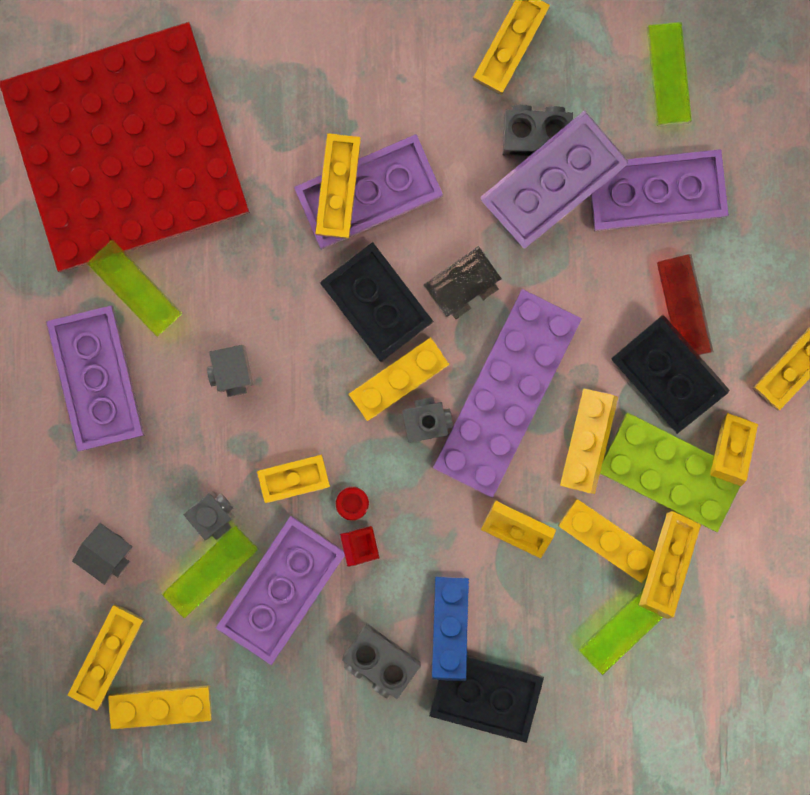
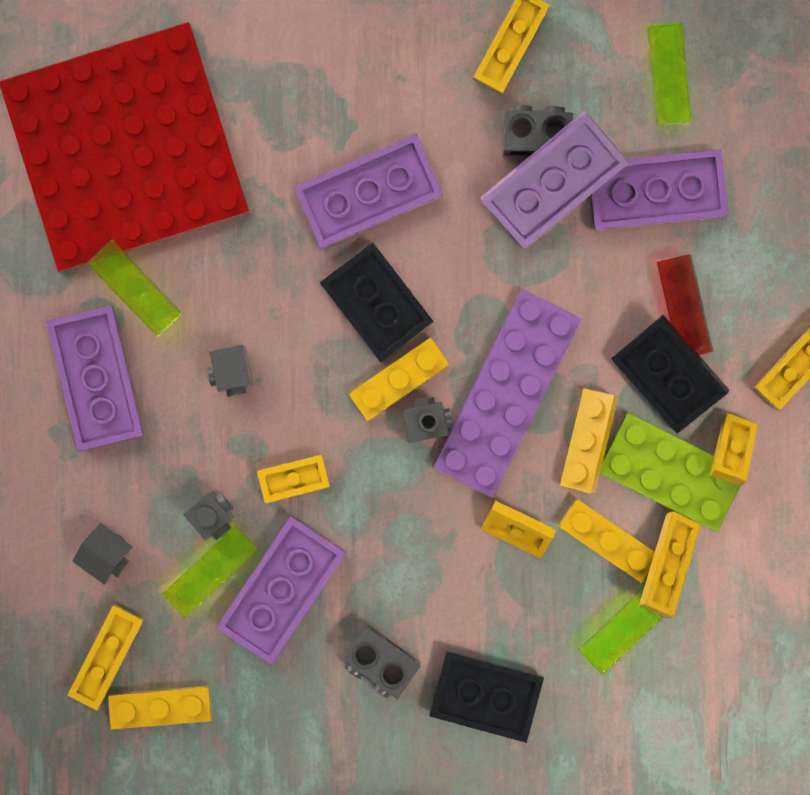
yellow plate [315,133,361,239] -> none
red tile [336,487,369,521] -> none
red tile [340,526,380,567] -> none
clear smoke brick [423,246,502,320] -> none
blue plate [432,577,469,681] -> none

